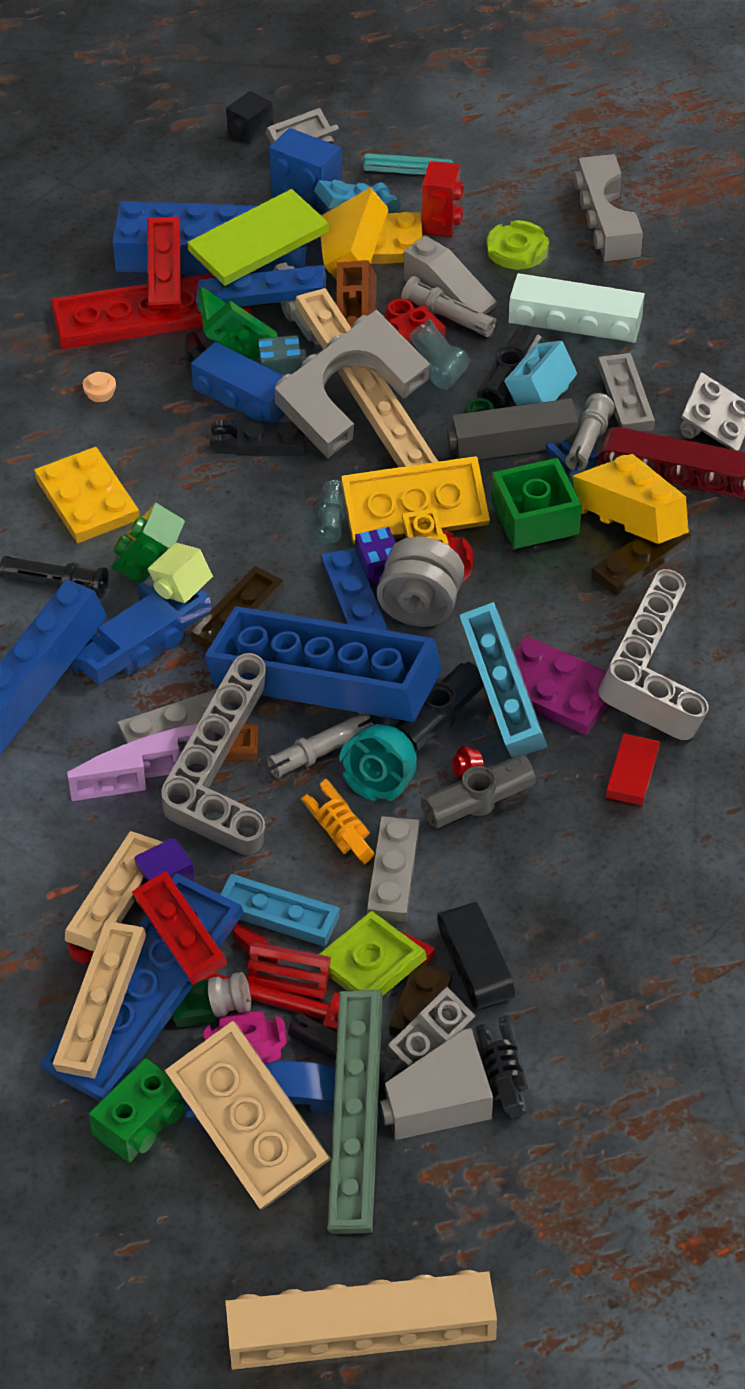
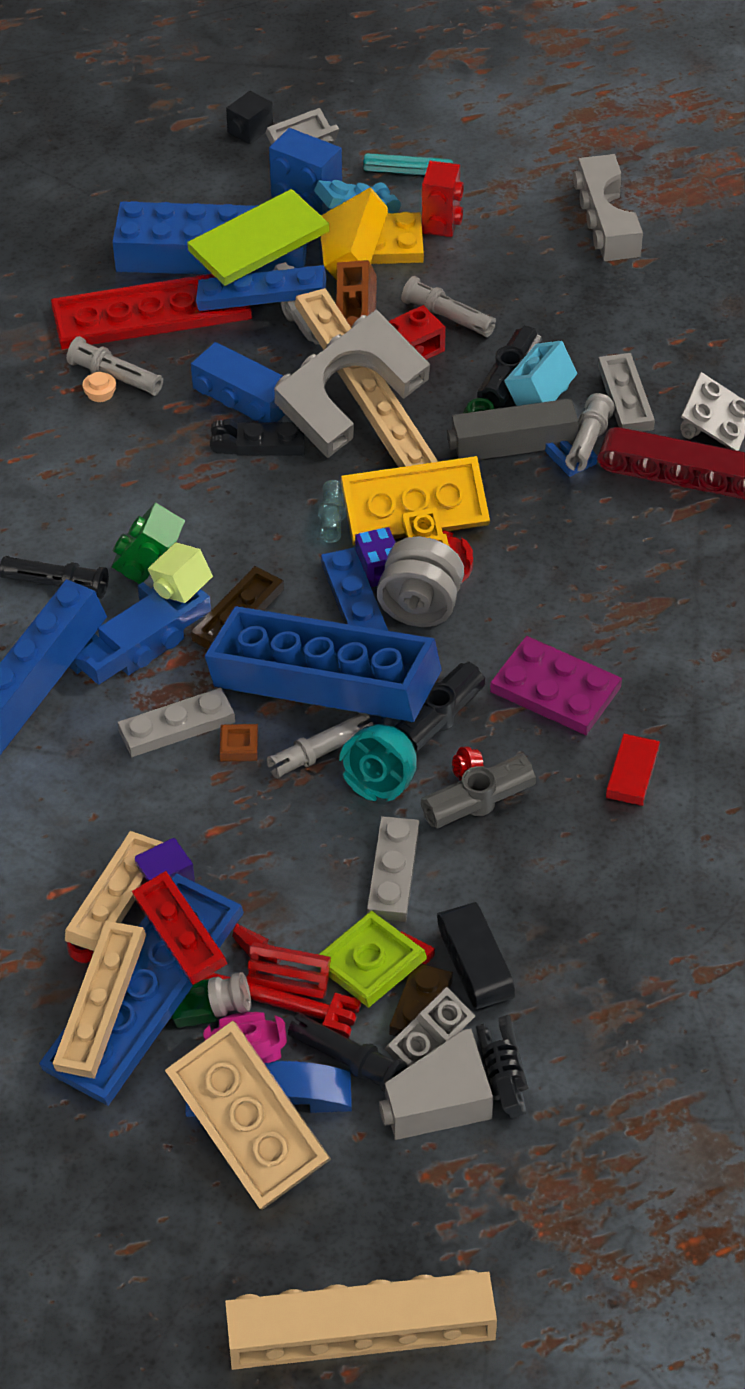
yellow plate [34,447,140,544] -> none
lavender slope [67,724,215,801] -> none
green brick [89,1058,185,1163] -> none
red tile [147,217,181,310] -> none
light grey beam [161,653,266,855] -> none
black bar [185,332,207,363] -> none
green bracket [197,287,279,361] -> none
dark azure plate [220,874,340,947] -> none
clear light blue brick [258,335,307,376] -> none
light orange hinge [301,779,376,865] -> none
sand green tile [327,989,383,1234] -> none
red plate [384,299,415,321] -> none
light grey slope [404,235,497,315] -> none
clear light blue piece [409,319,470,389] -> none
medium azure brick [459,602,548,758] -> none
lime tile [486,220,549,270] -> none
green brick [491,458,581,549] -> none
light aqua brick [509,273,645,343] -> none
yellow wedge [572,454,689,544] -> none
dark brown plate [591,533,691,596] -> none
light grey beam [598,569,709,740] -> none
none -> light grey pin [66,336,163,396]

